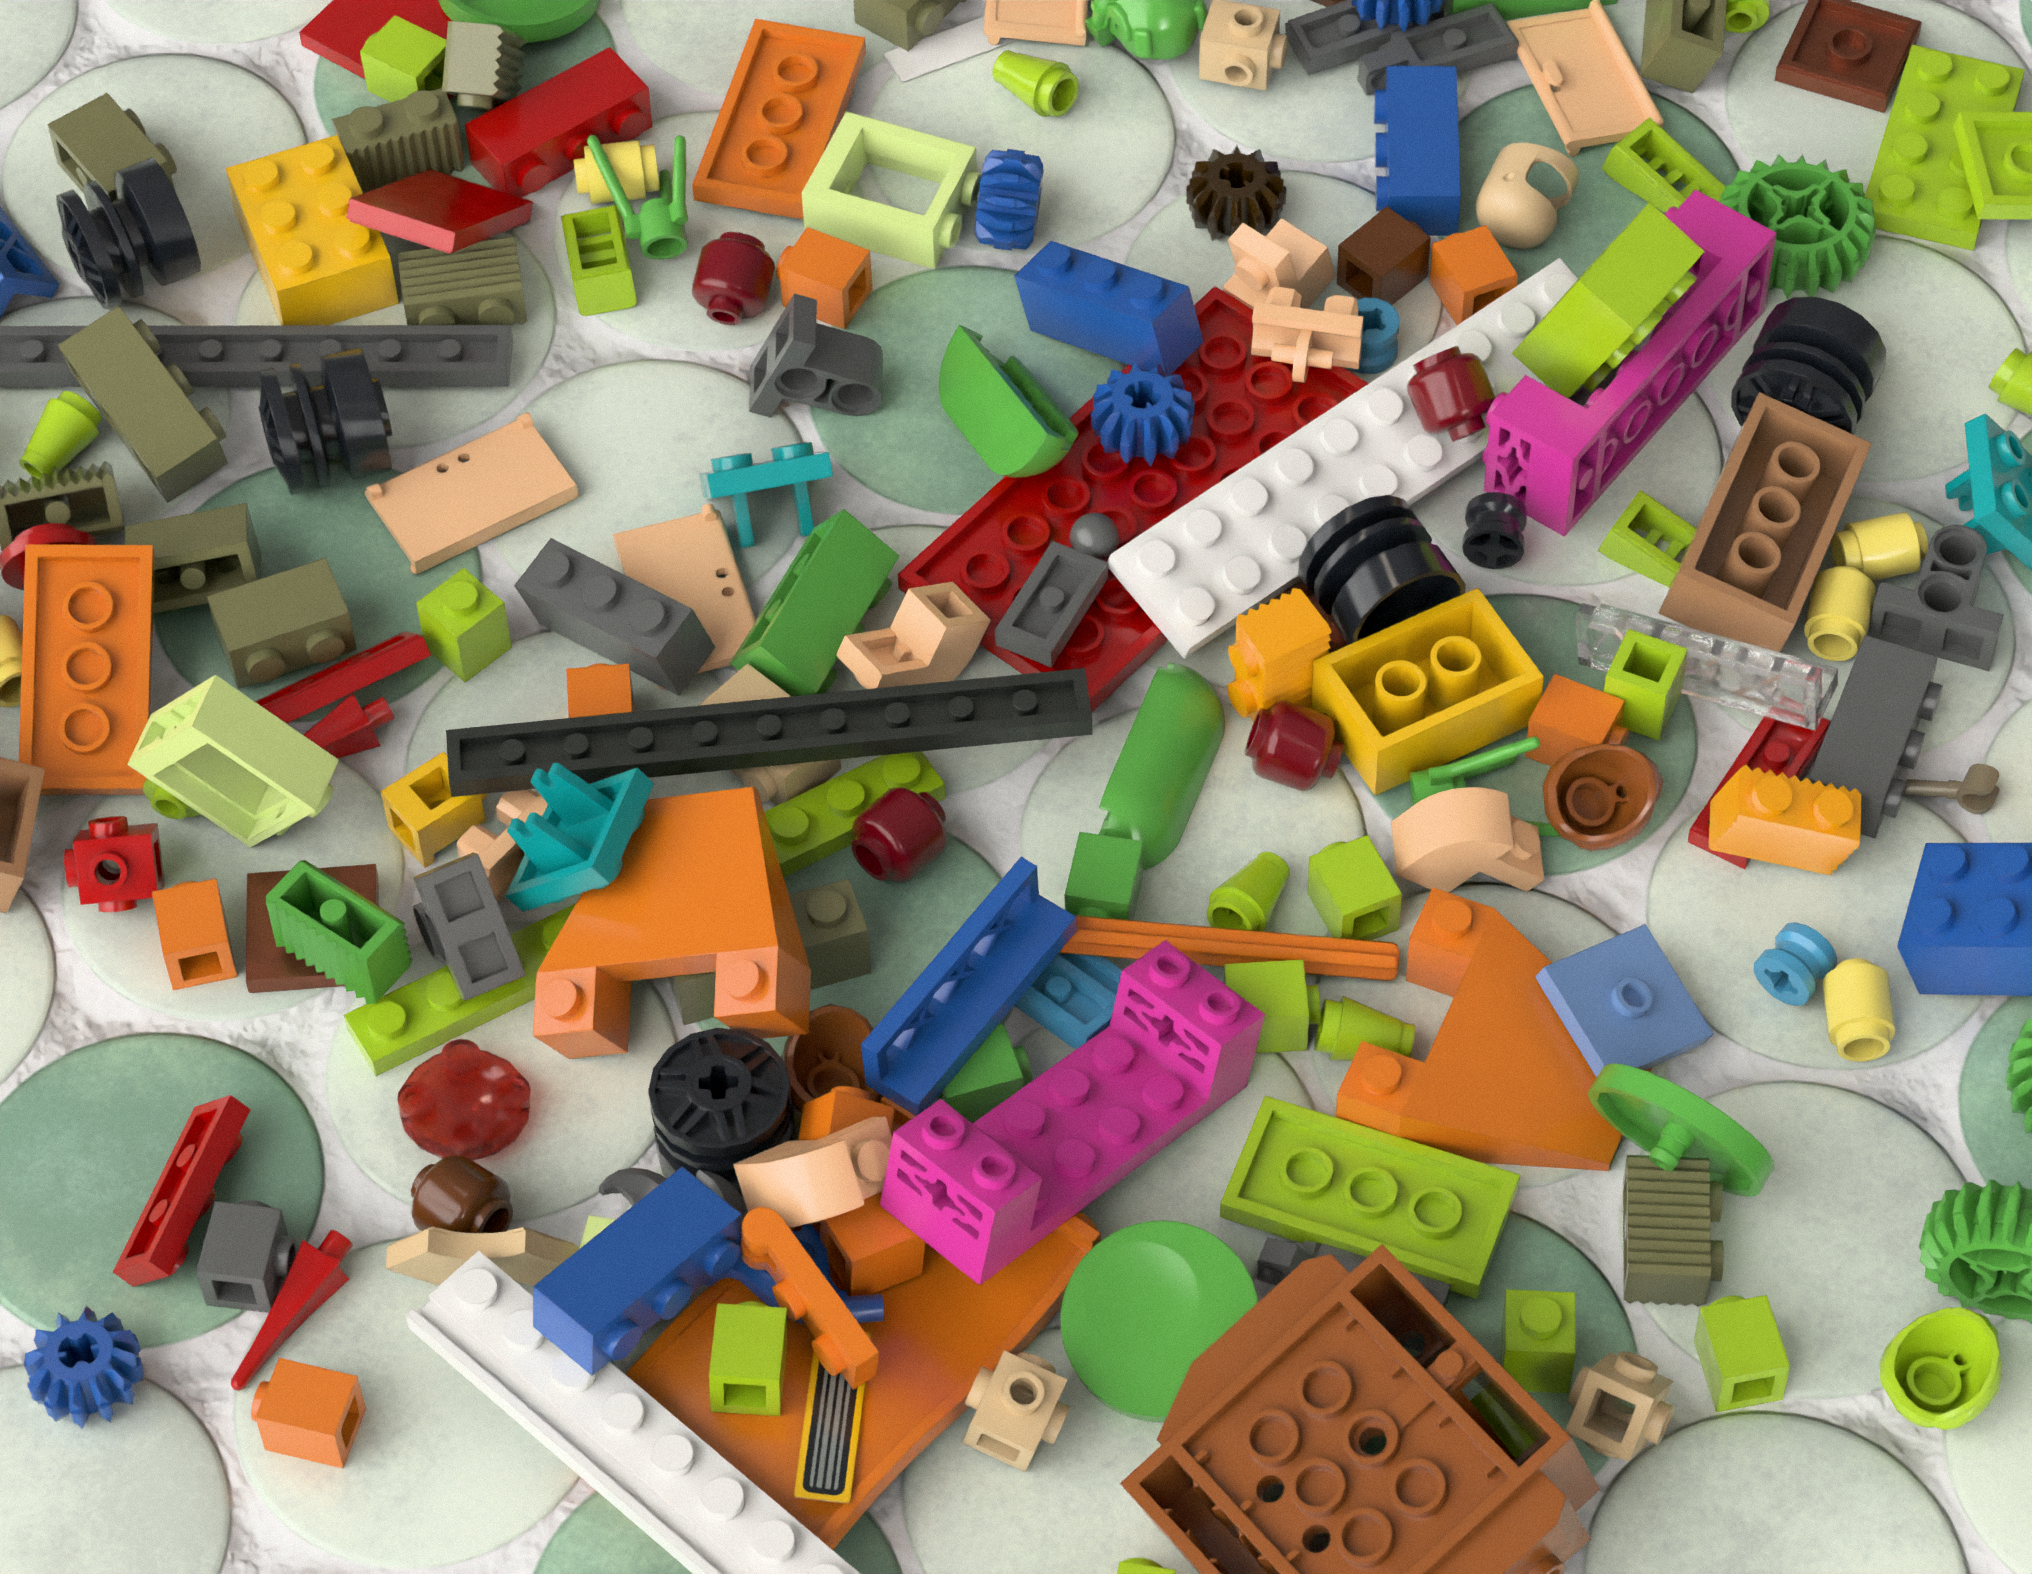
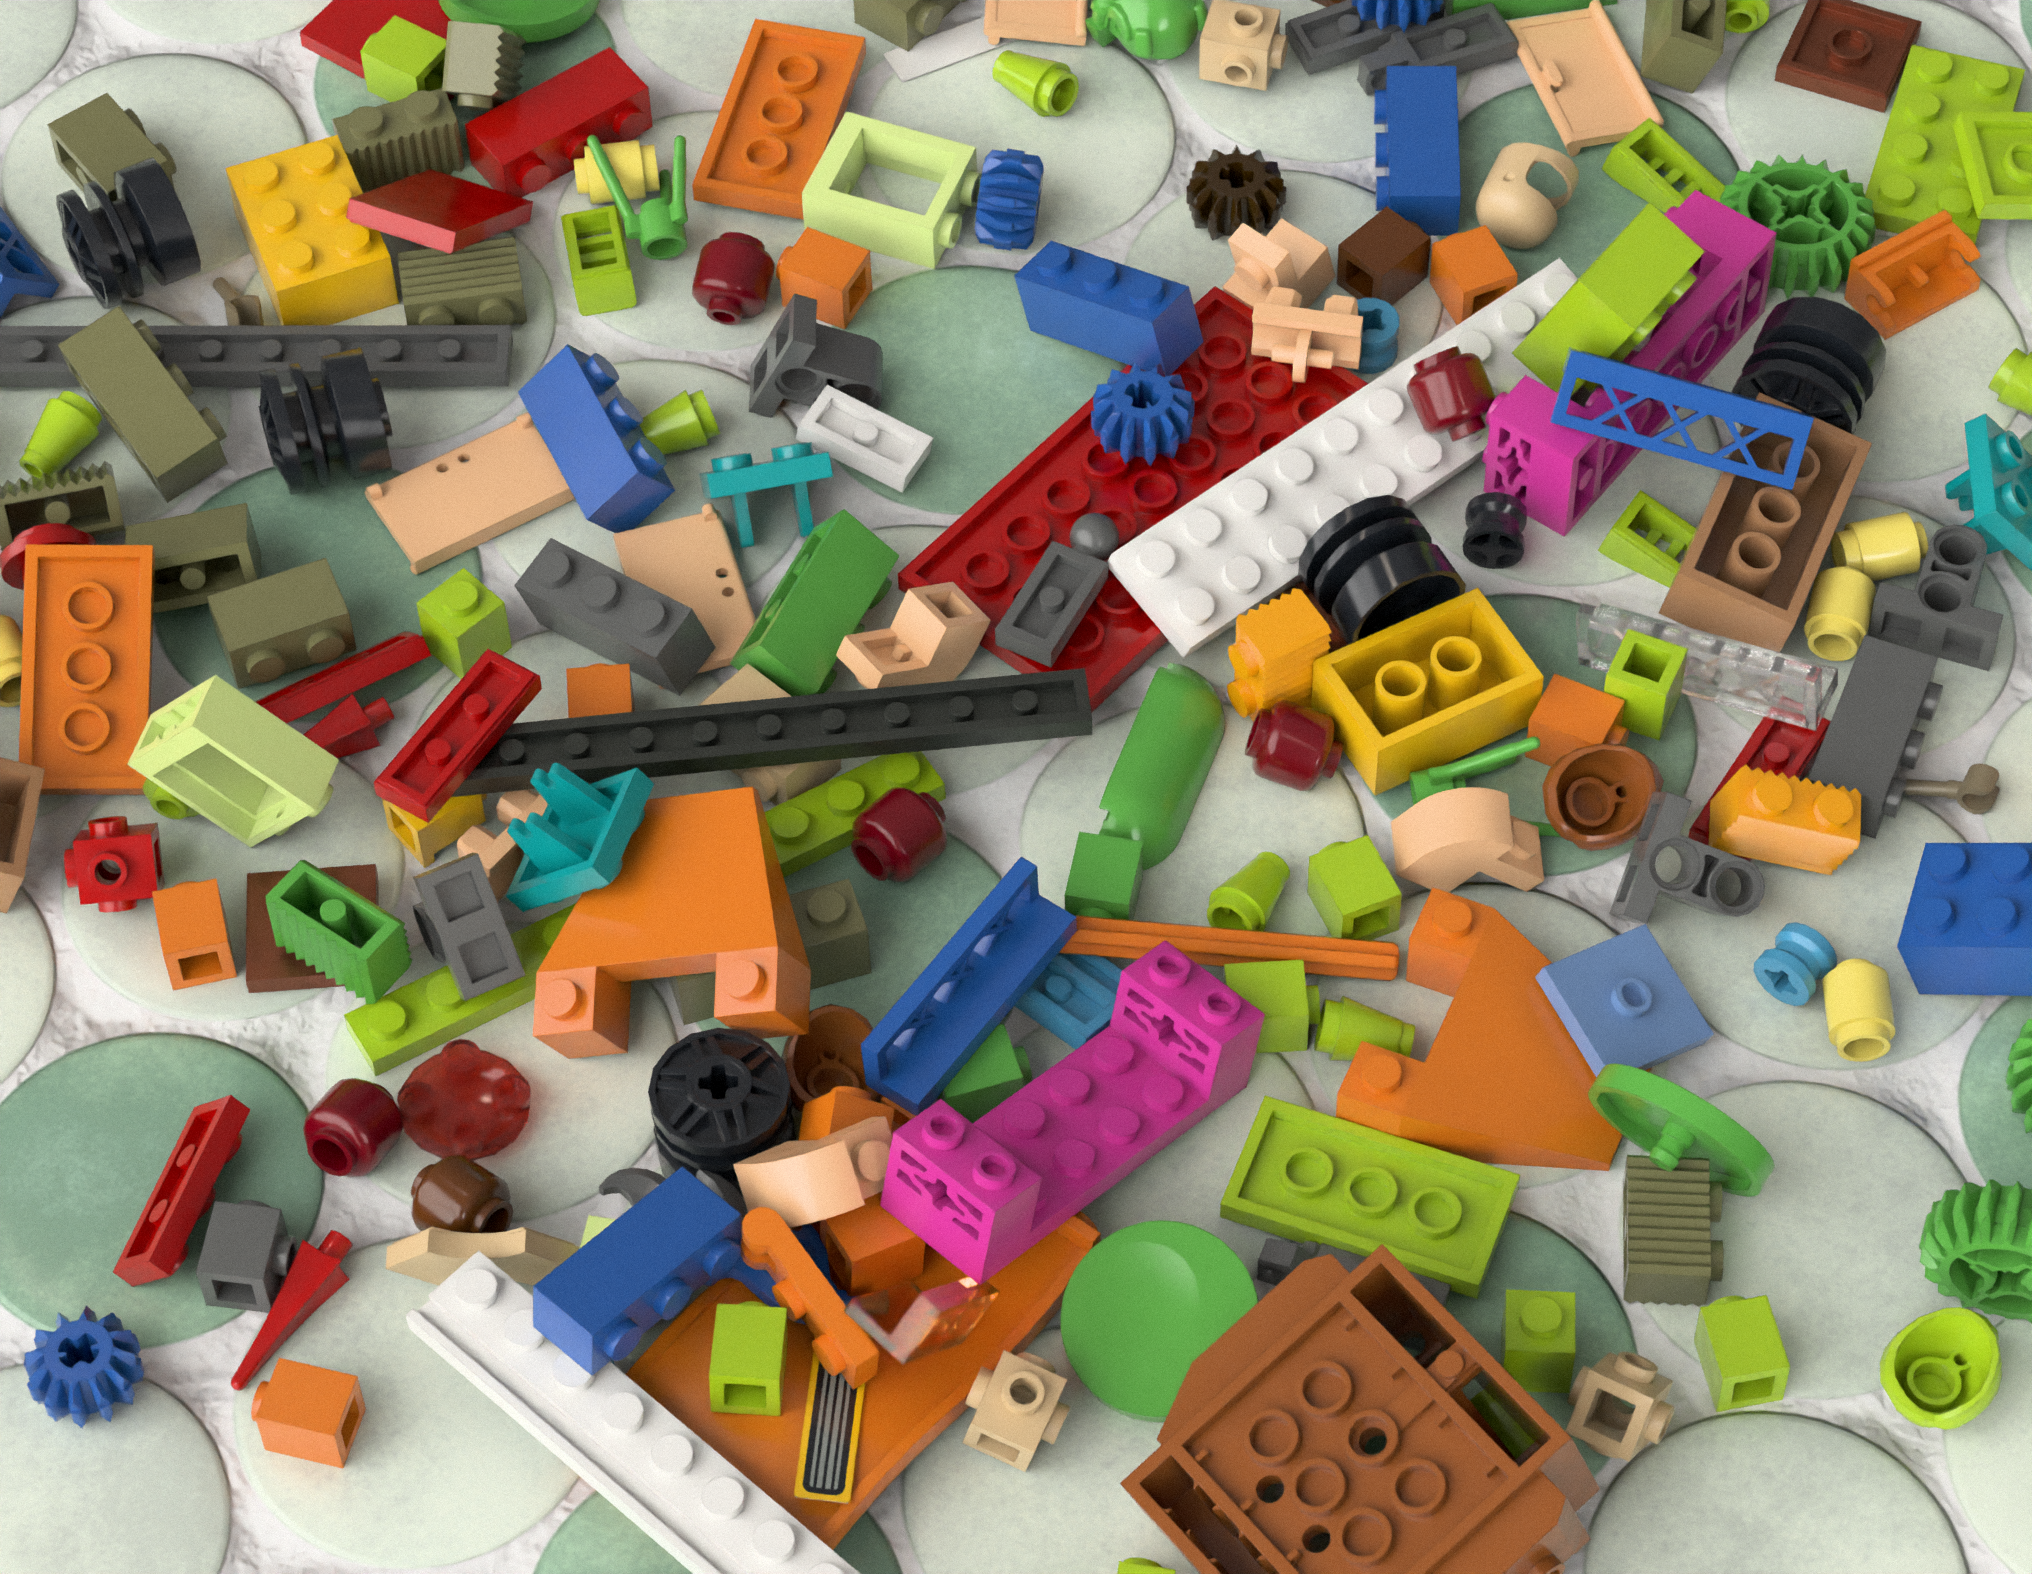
bright green brick [939,325,1078,478] -> none
none -> dark tan hand [213,277,264,326]
none -> dark red head [303,1078,403,1177]
none -> red tile [374,649,542,823]
none -> brick [518,344,675,533]
none -> lime cone [640,389,721,455]
none -> white plate [796,385,933,492]
none -> clear orange panel [844,1277,1000,1364]
none -> blue fence [1550,347,1814,490]
none -> dark grey tile [1609,792,1765,924]
none -> orange hinge [1844,210,1981,340]

